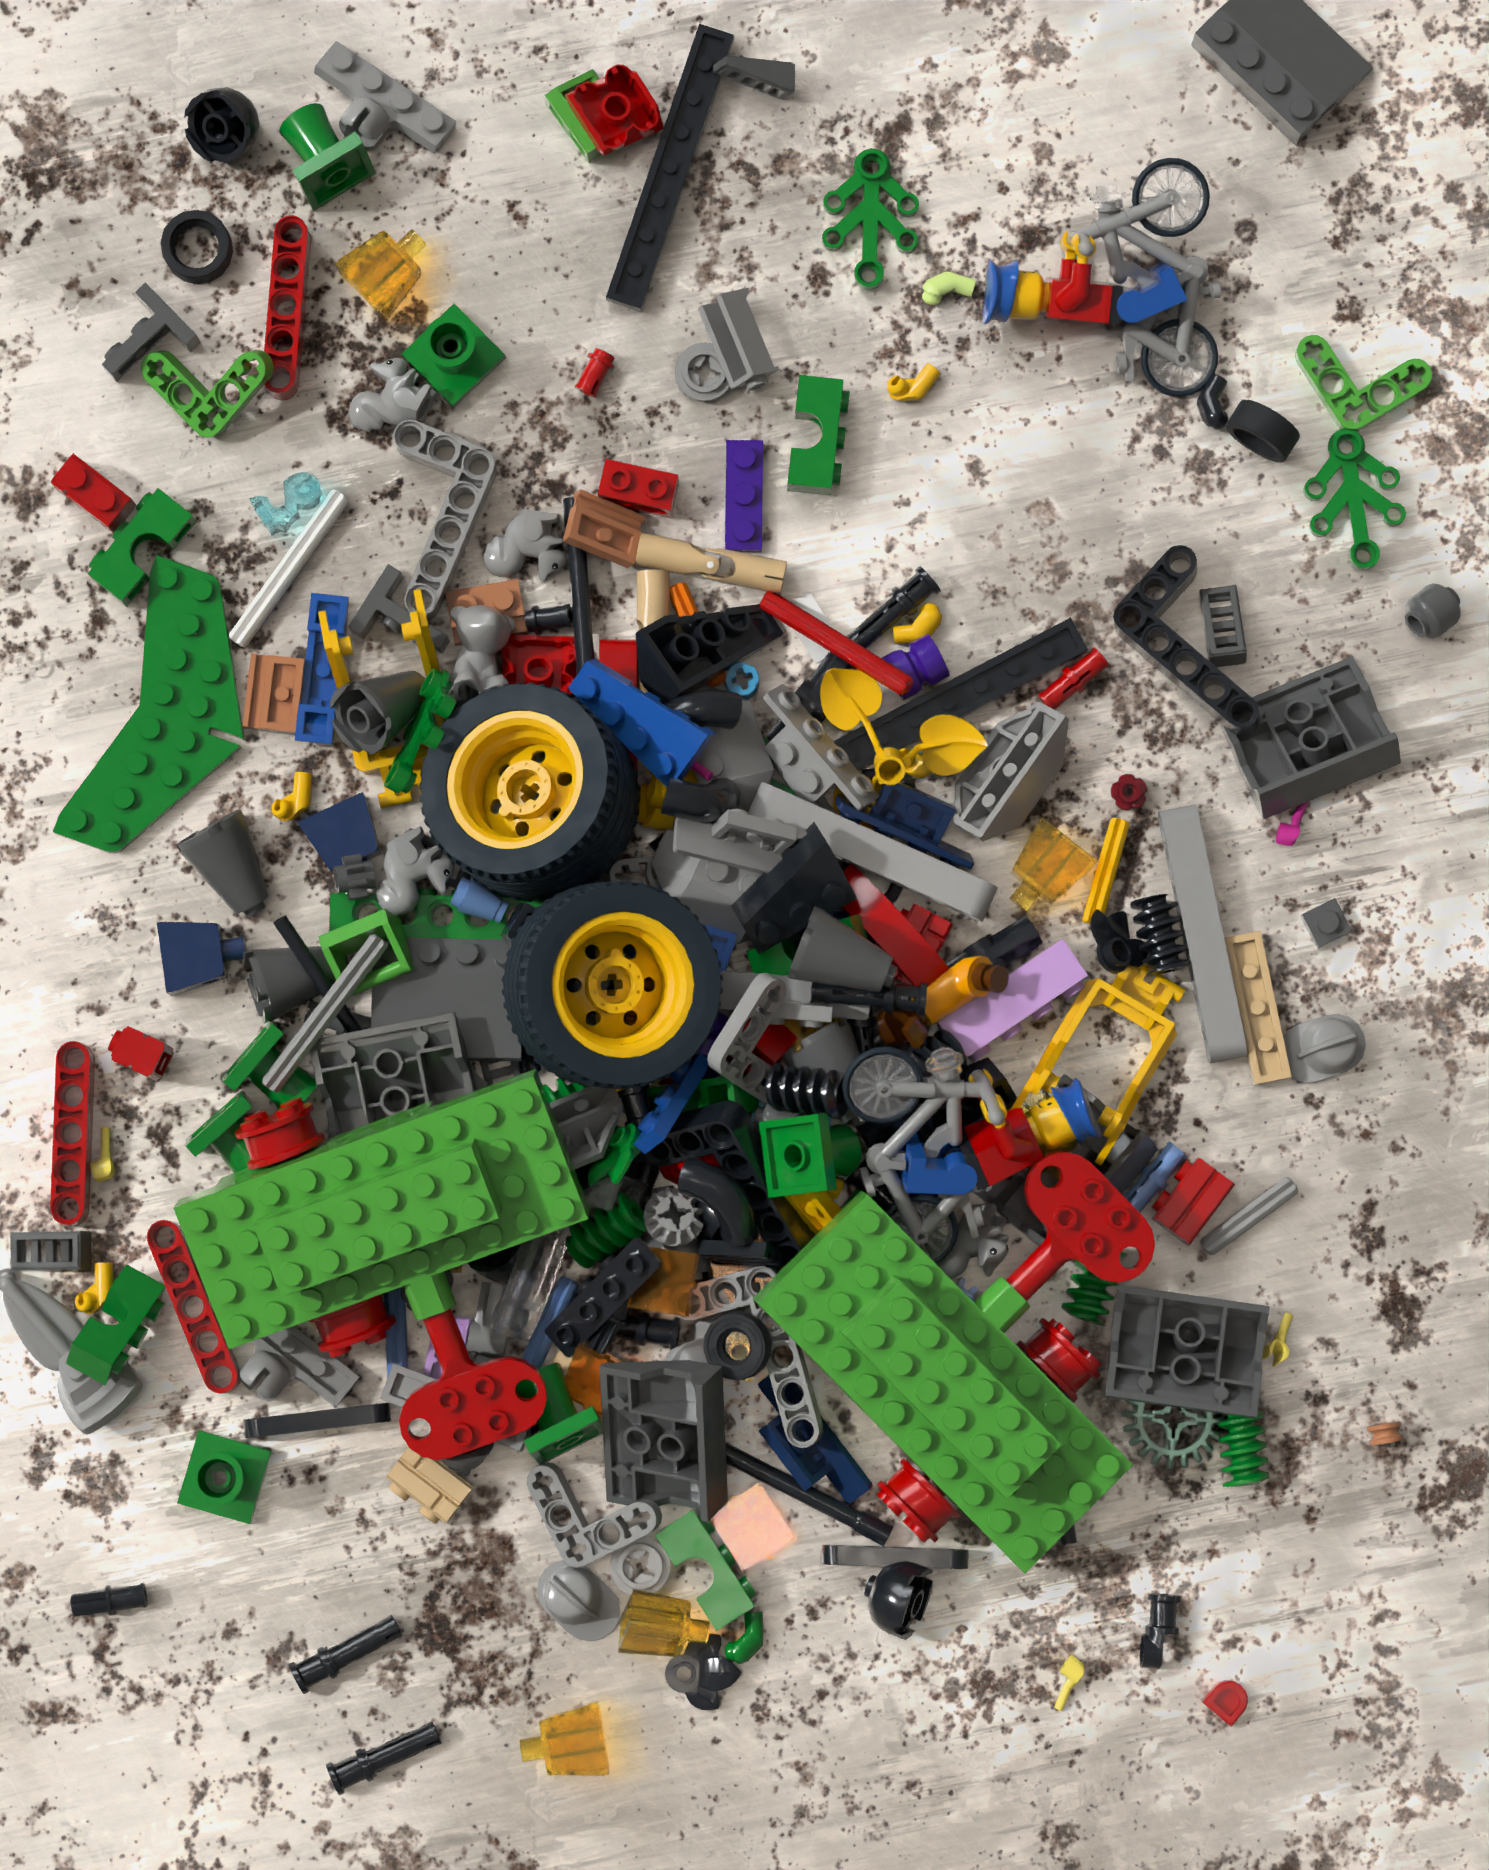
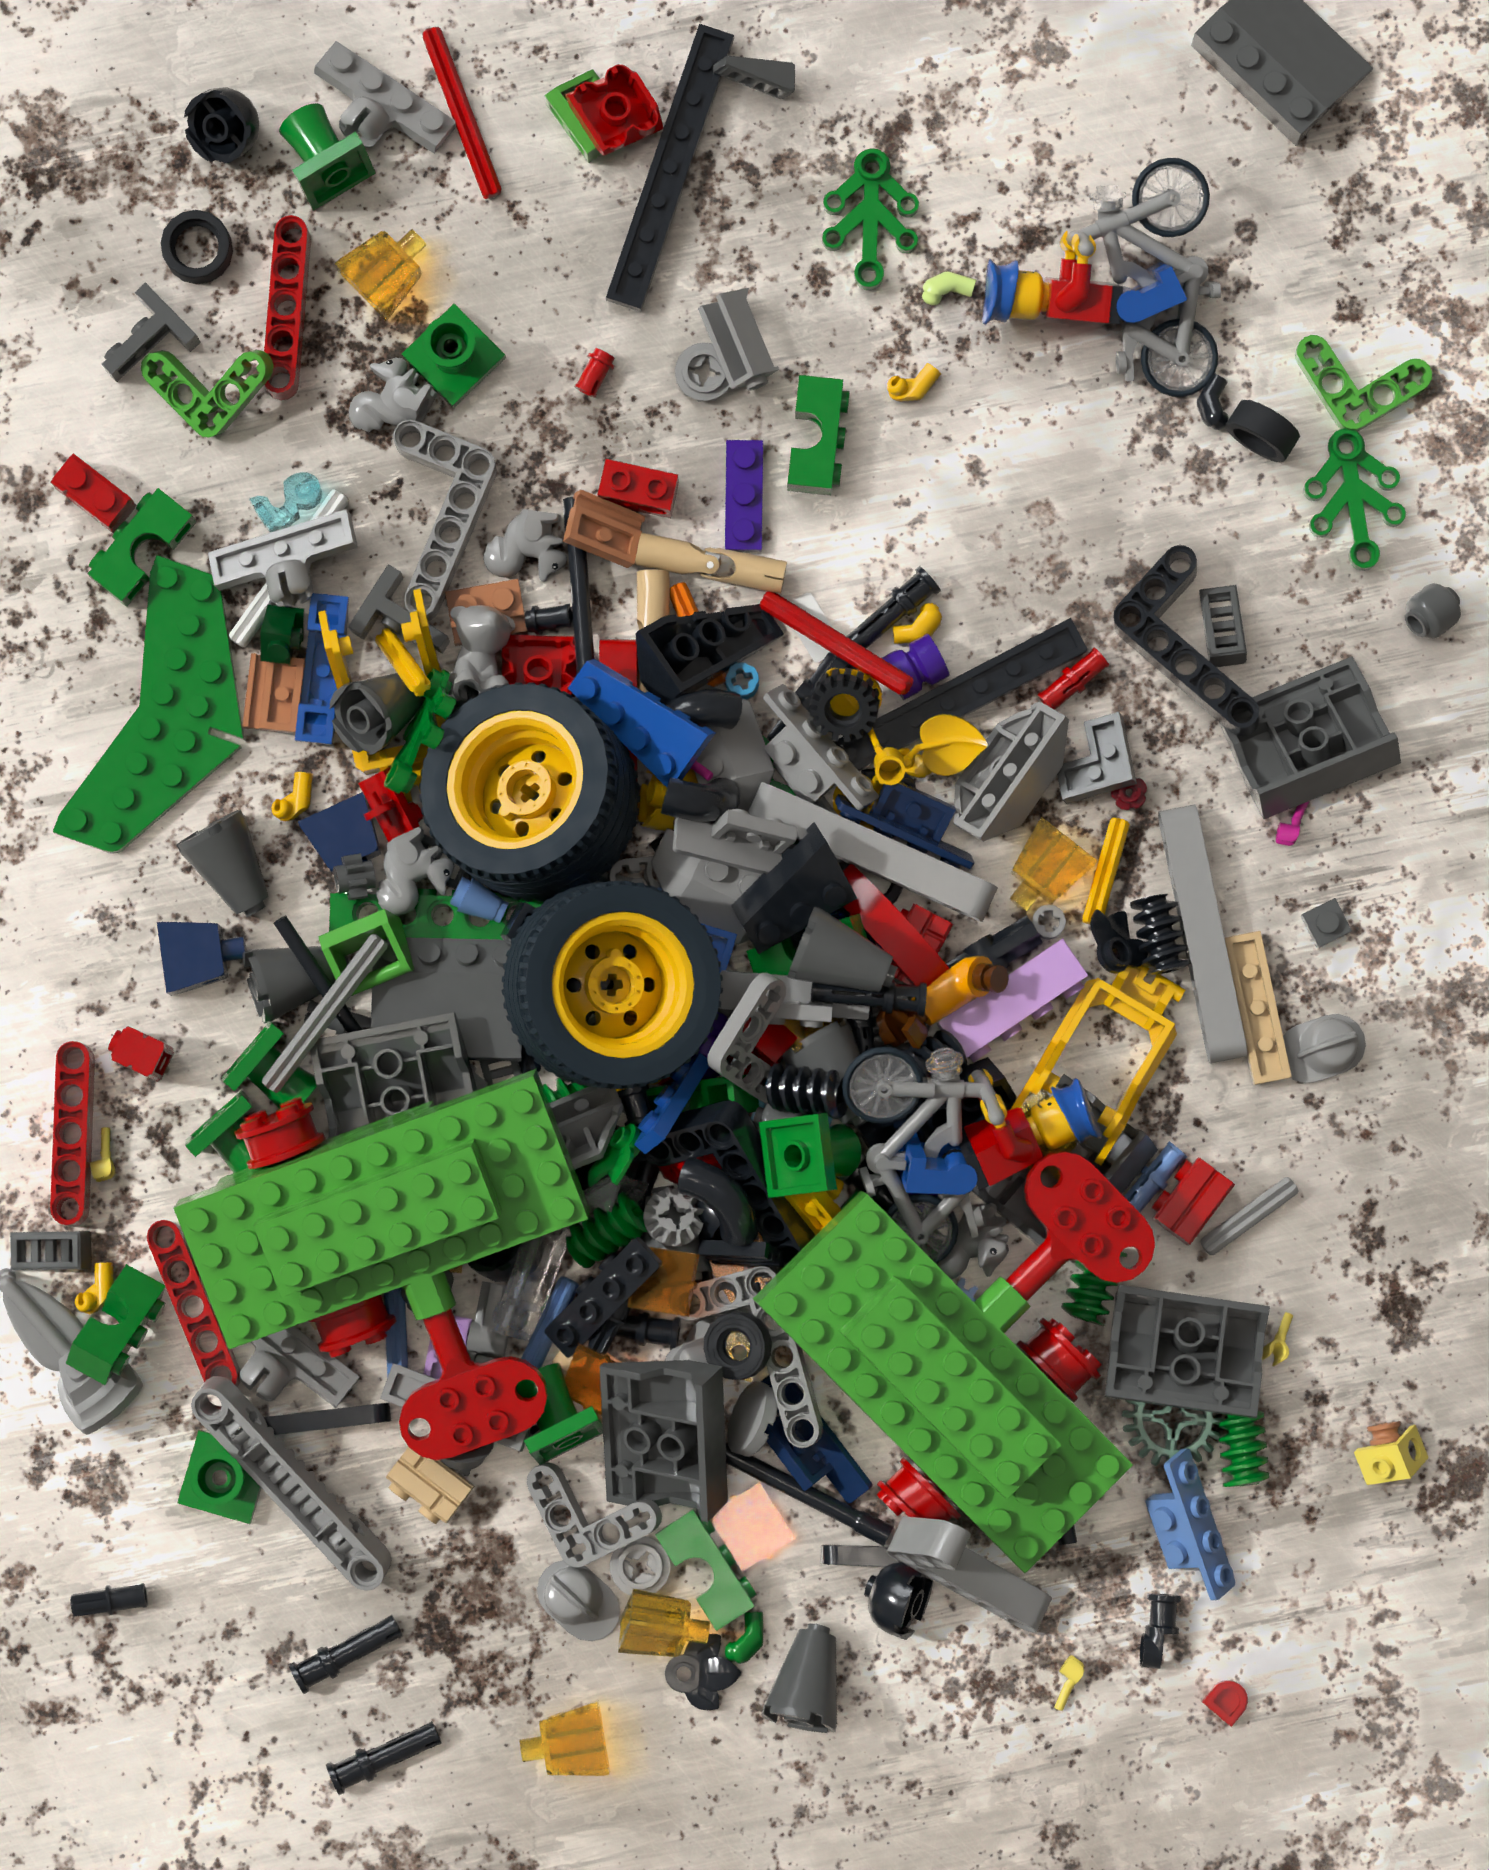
none -> light grey gear [191,1376,392,1591]
none -> light grey plate [208,509,358,607]
none -> dark green brick [260,605,305,664]
none -> red hips [358,767,424,842]
none -> yellow axle [375,628,431,696]
none -> red axle [422,27,502,199]
none -> light grey tile [727,1381,778,1457]
none -> dark grey cone [761,1623,837,1733]
none -> black tyre [810,668,880,742]
none -> light grey beam [887,1516,1052,1633]
none -> light grey bush [1032,904,1066,940]
none -> plate [1057,712,1137,804]
none -> medium blue bracket [1145,1449,1236,1600]
none -> light yellow bracket [1354,1425,1428,1485]

